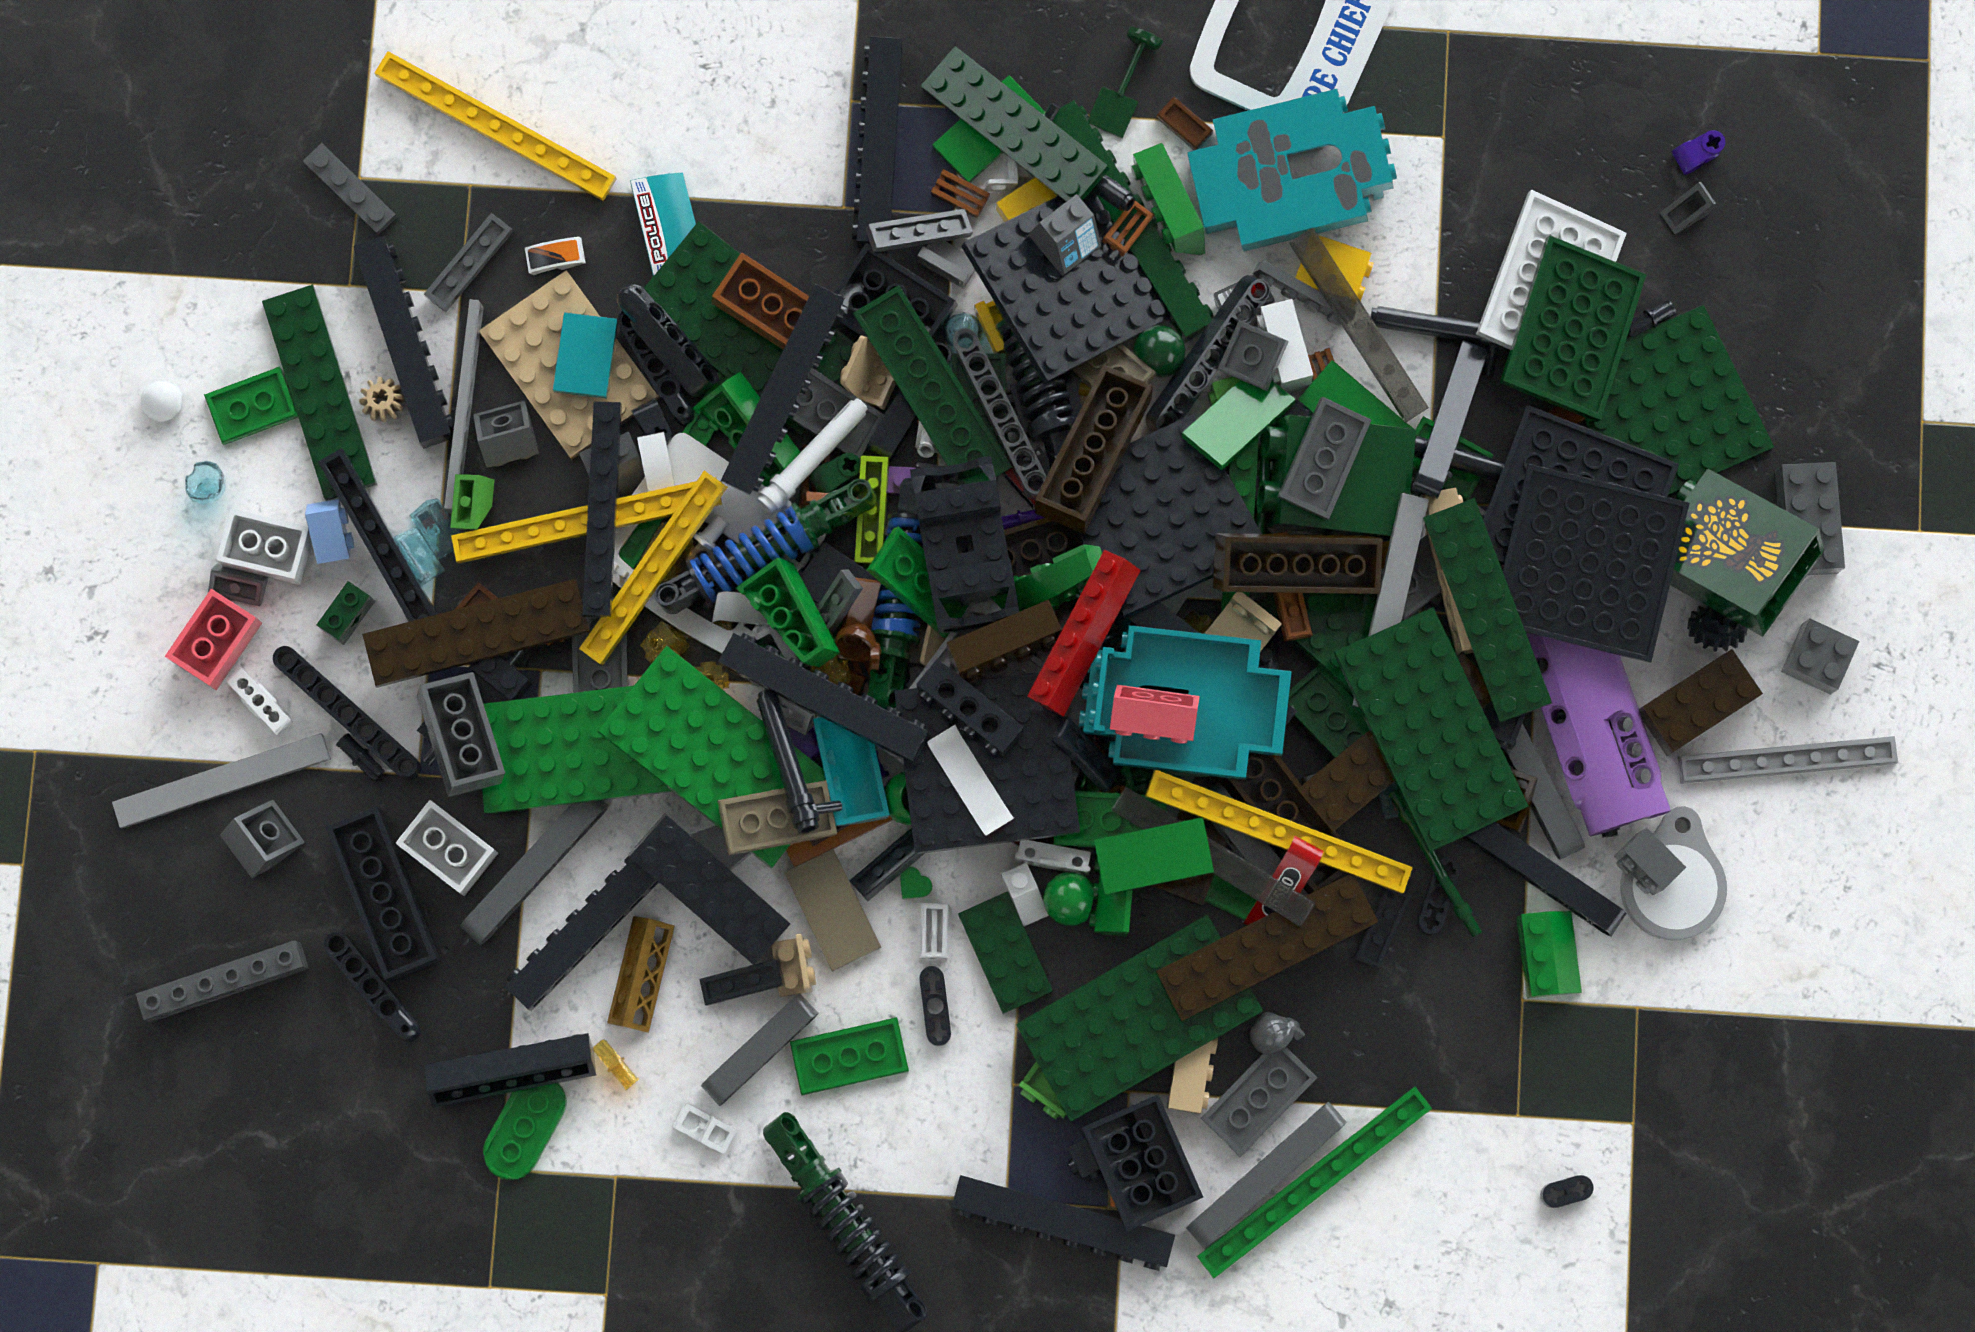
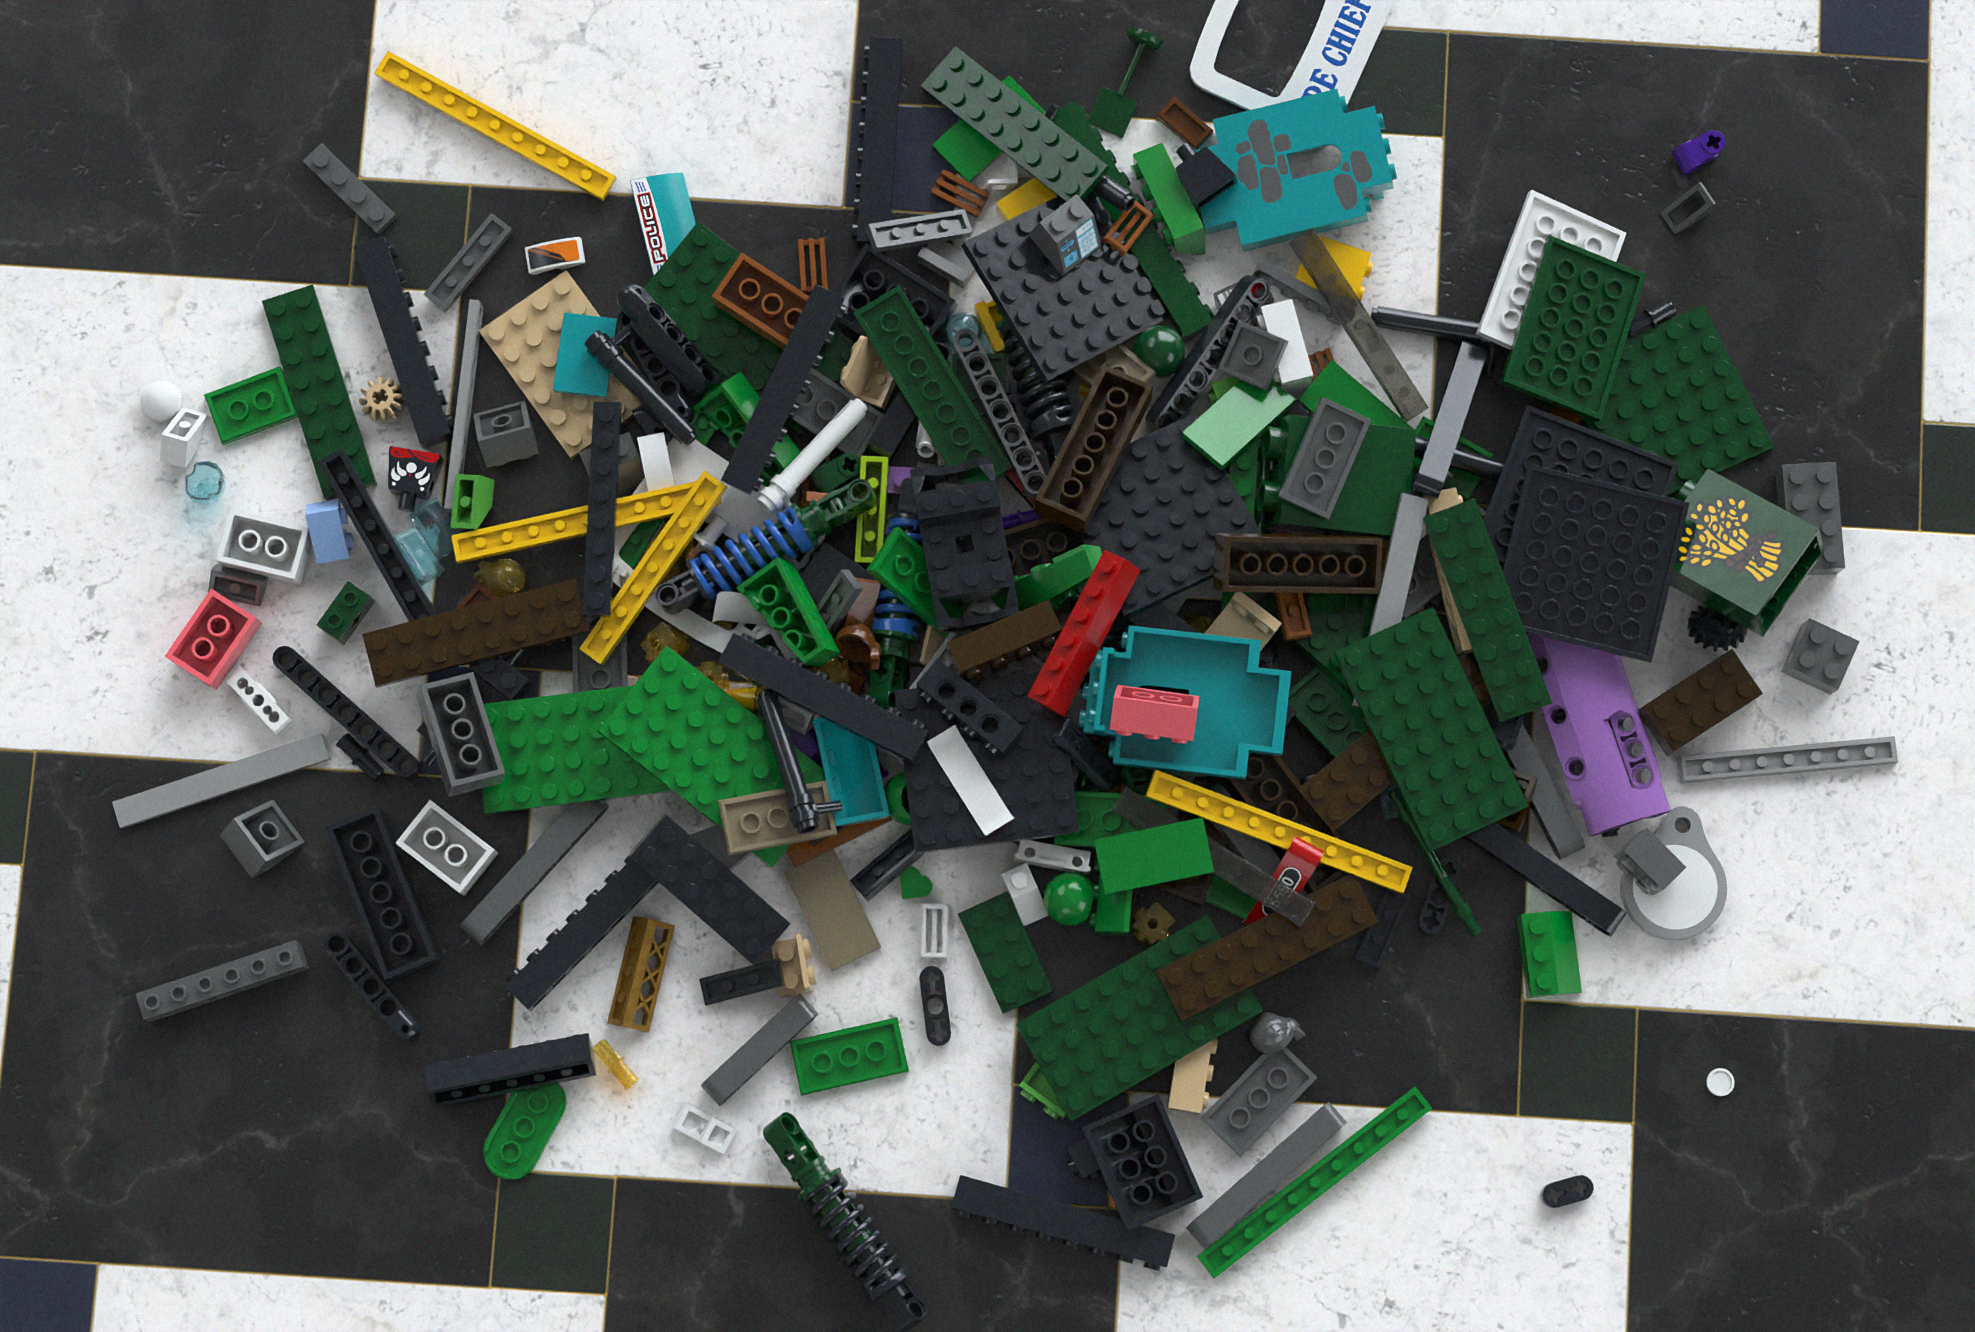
none -> white slope [160,407,208,468]
none -> torso [388,446,444,512]
none -> clear yellow piece [473,559,527,598]
none -> black cylinder [584,322,698,446]
none -> yellow cone [726,686,764,713]
none -> dark orange tile [798,238,828,293]
none -> clear yellow brick [1132,901,1176,946]
none -> black torso [1175,143,1238,212]
none -> white piece [1706,1068,1735,1096]

